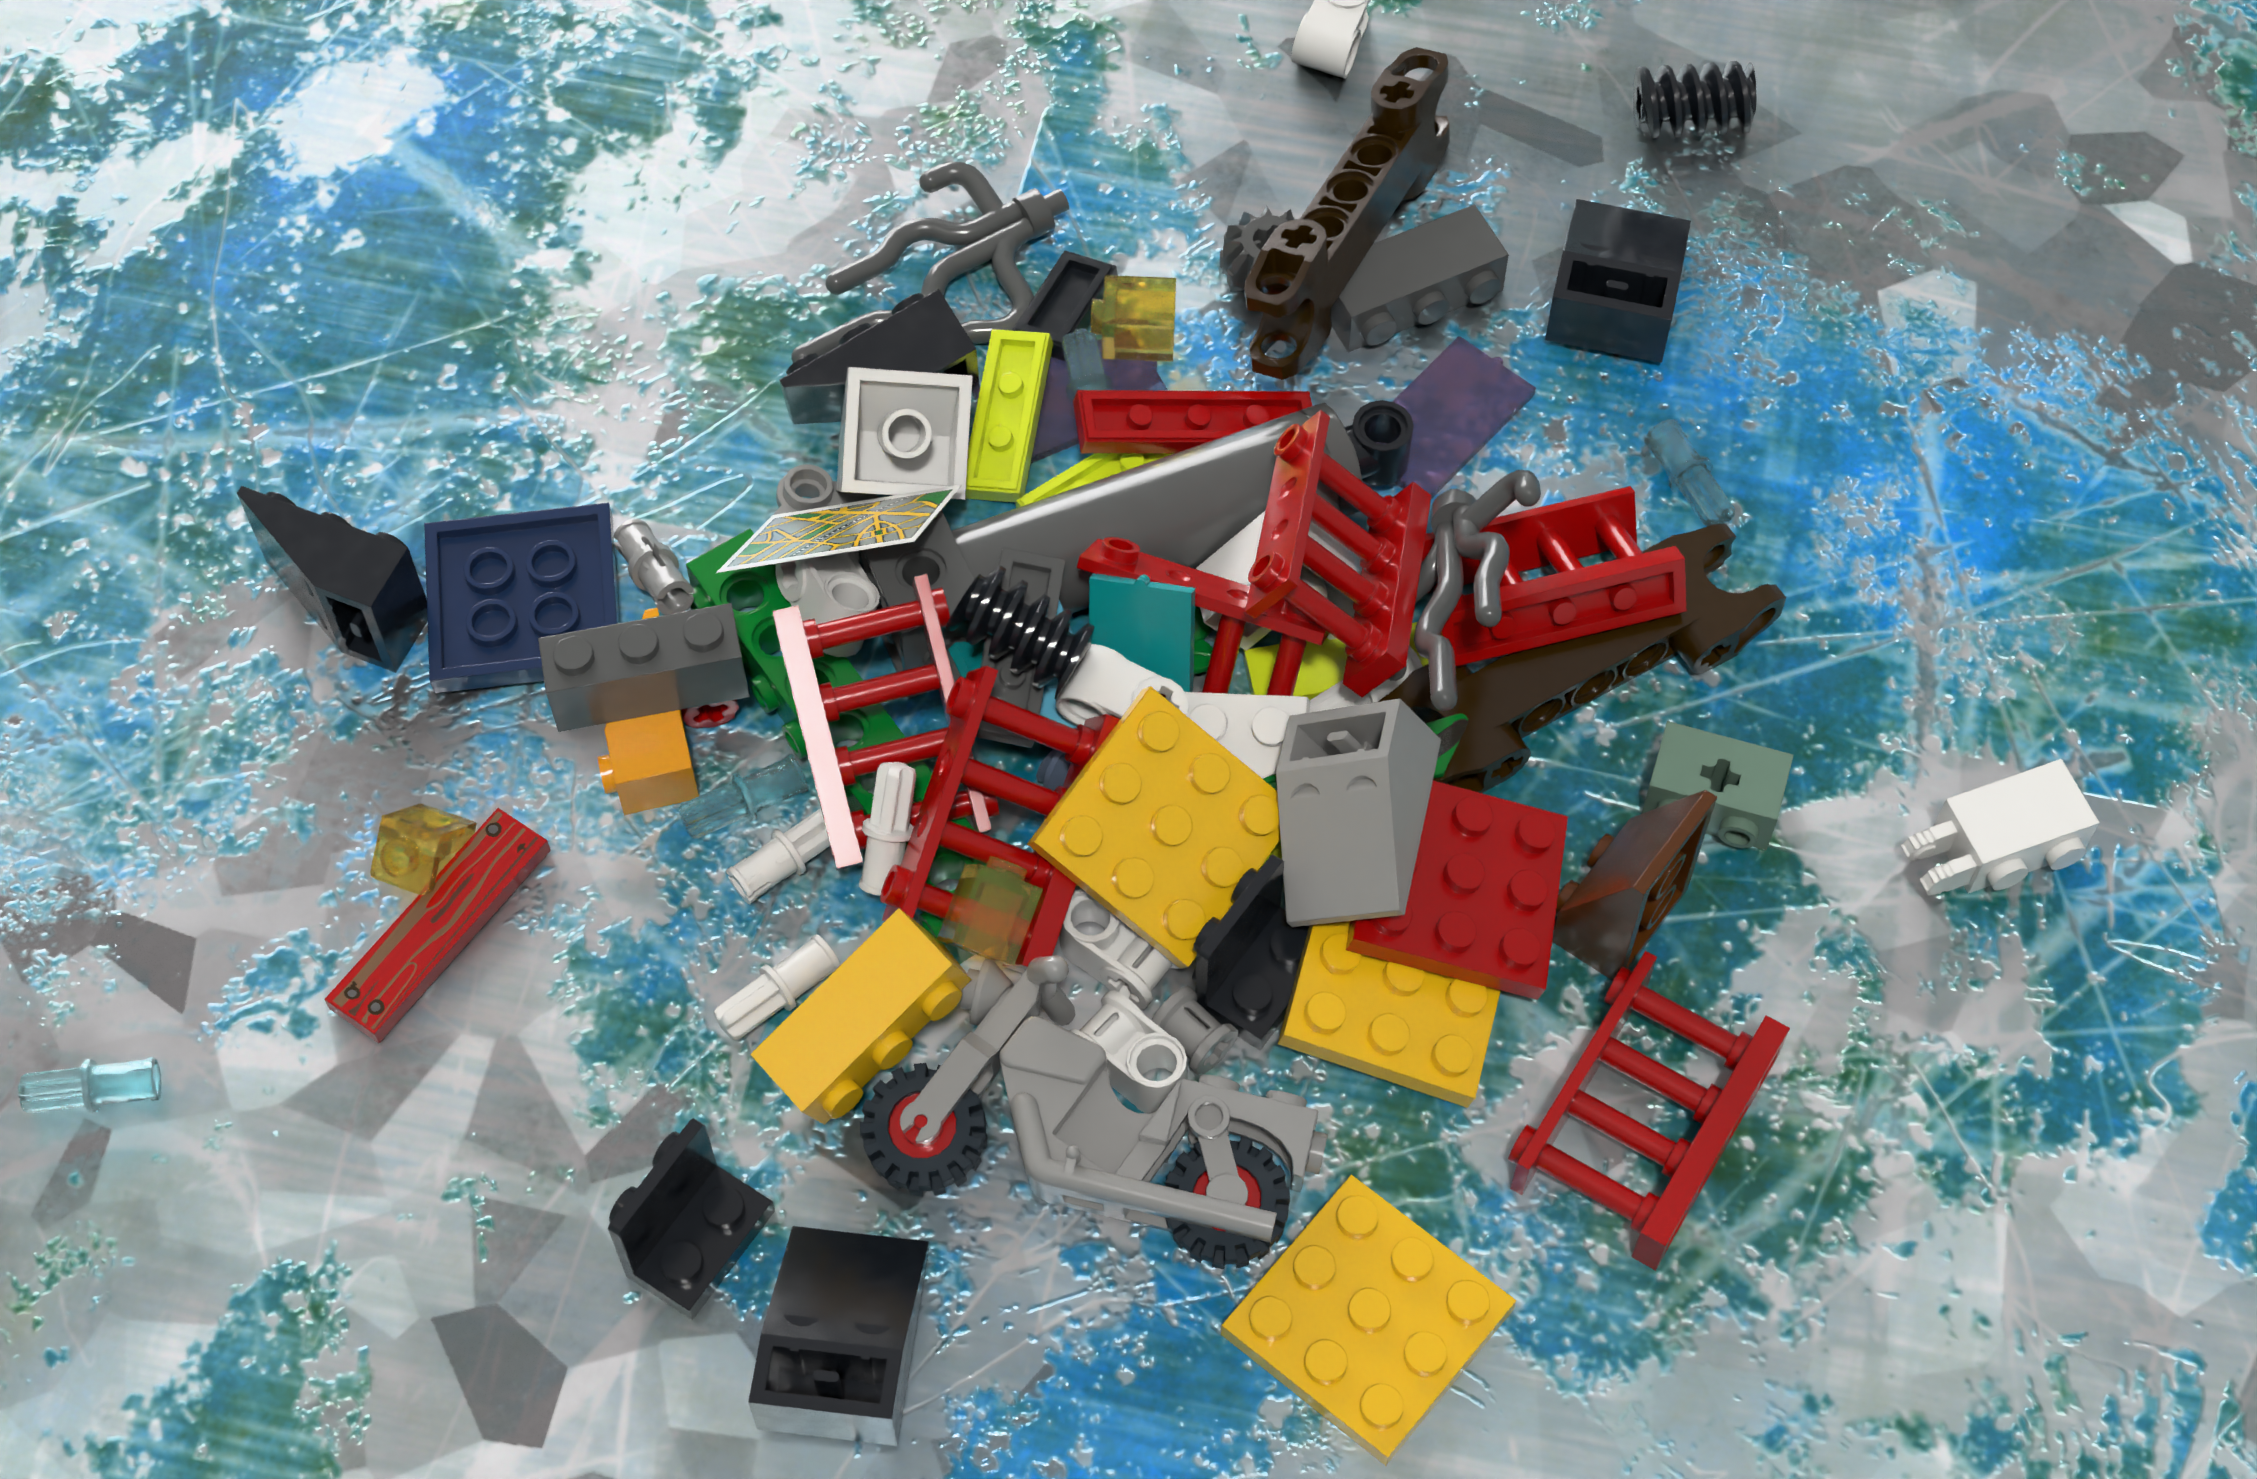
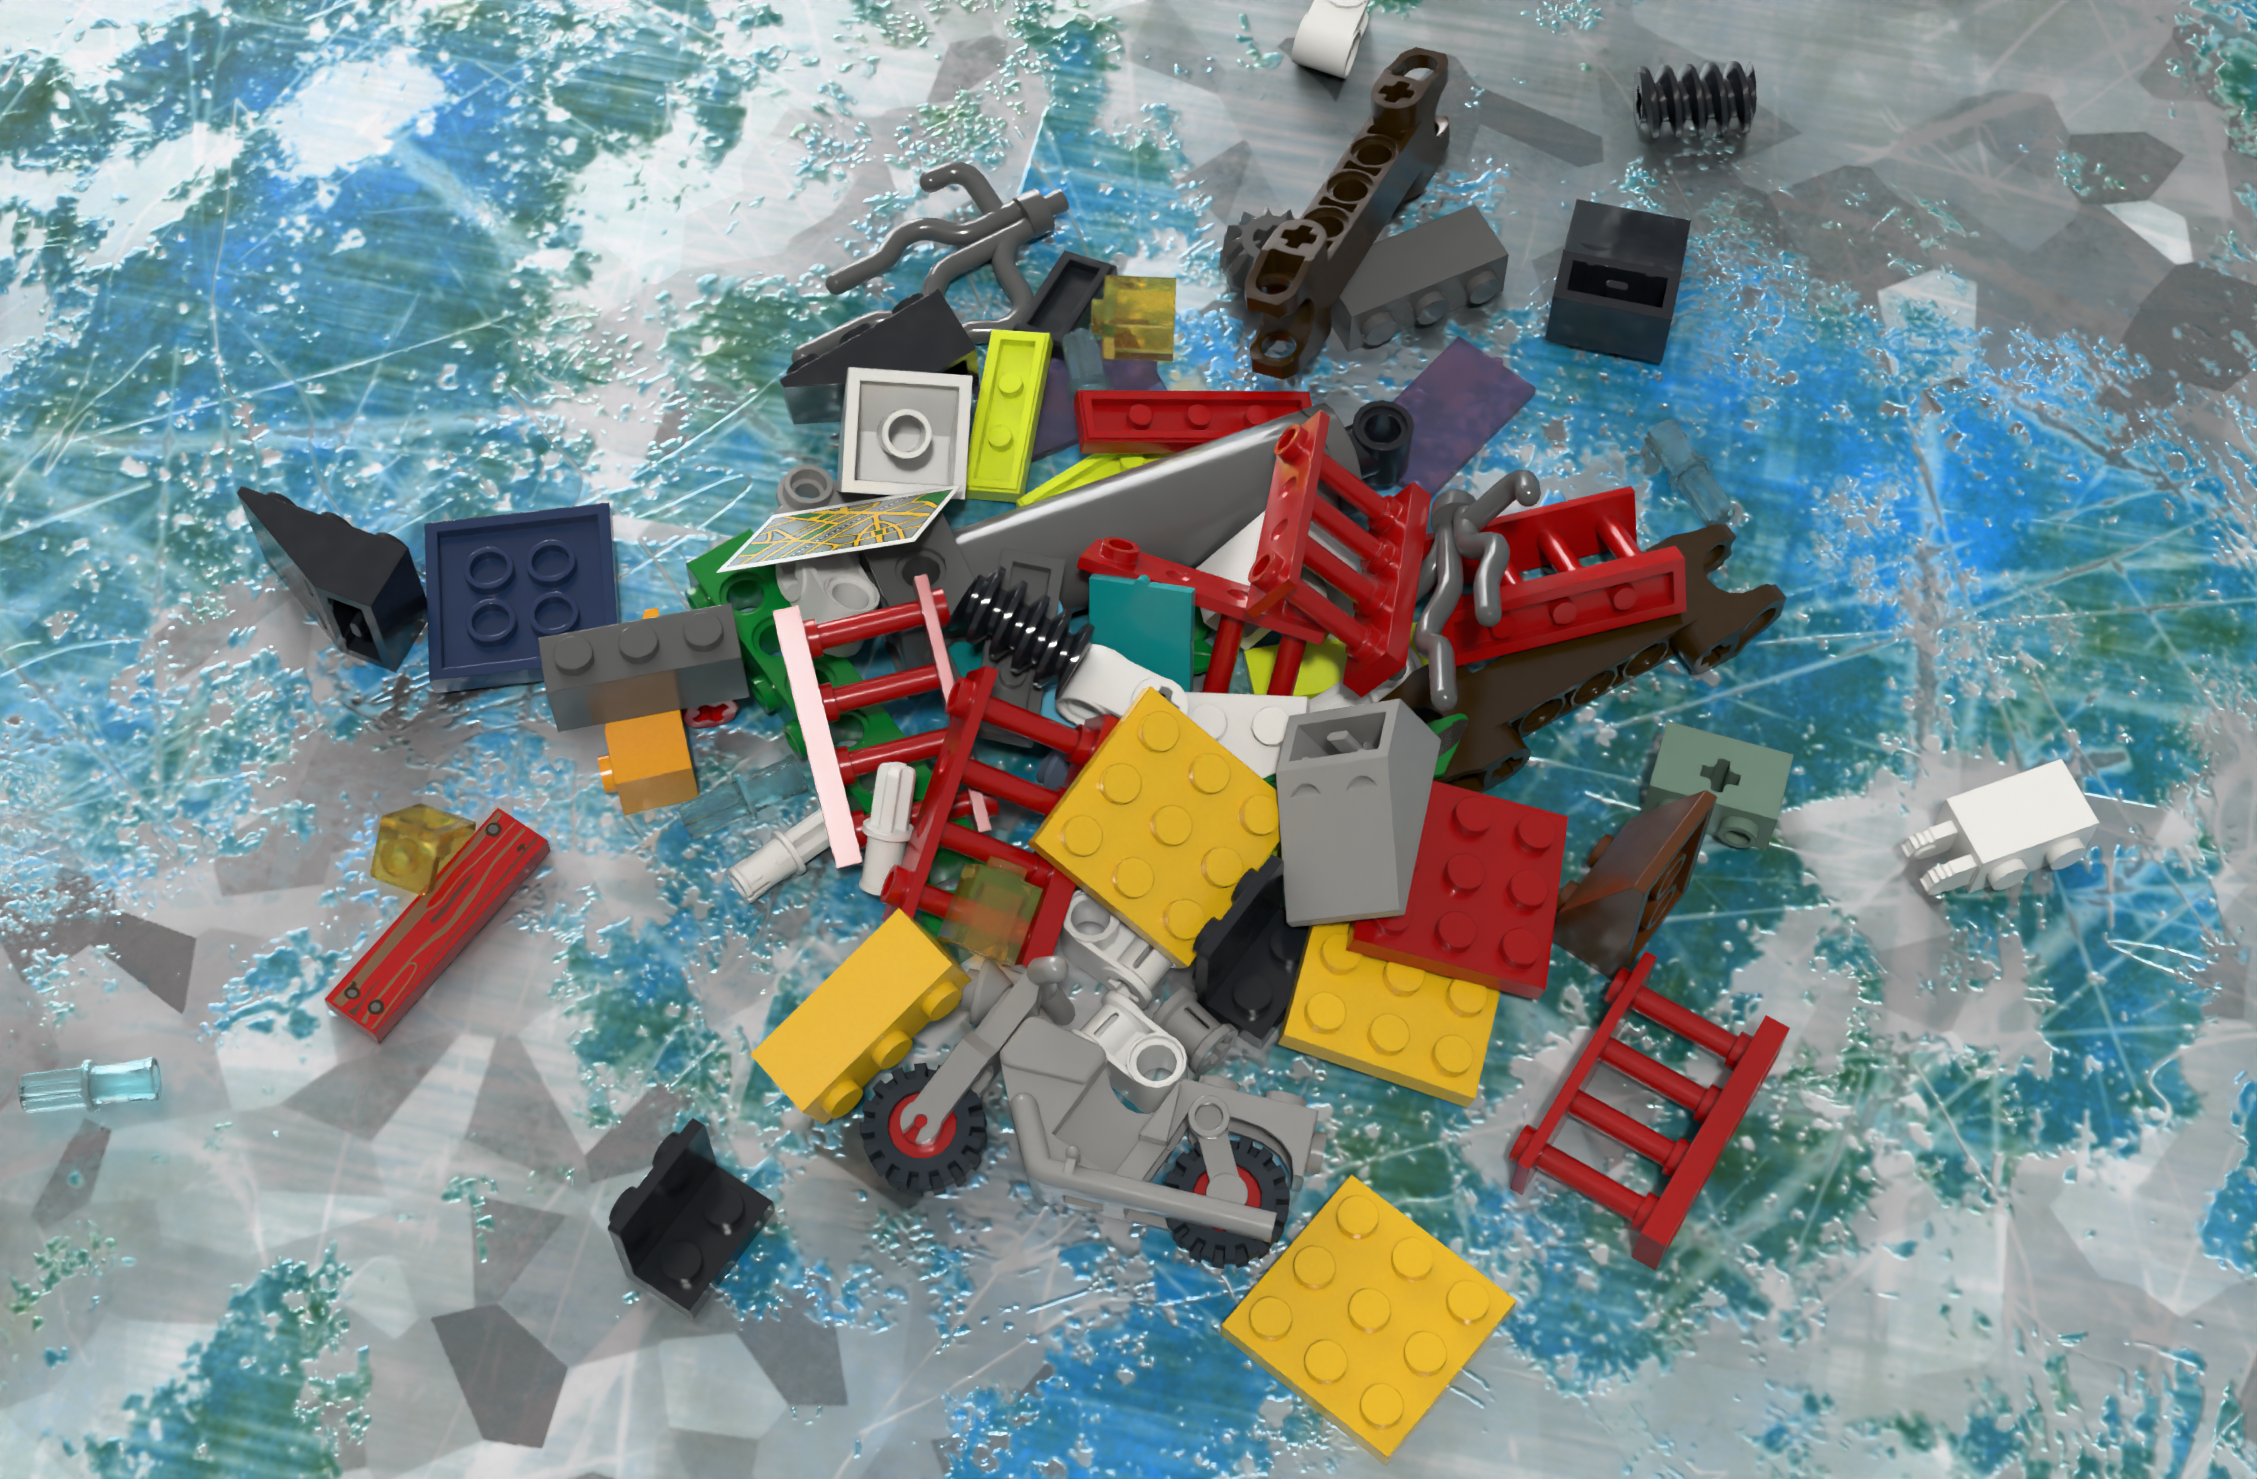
light grey pin [614,519,694,615] -> none
white axle [714,934,840,1040] -> none
black slope [748,1226,930,1446] -> none

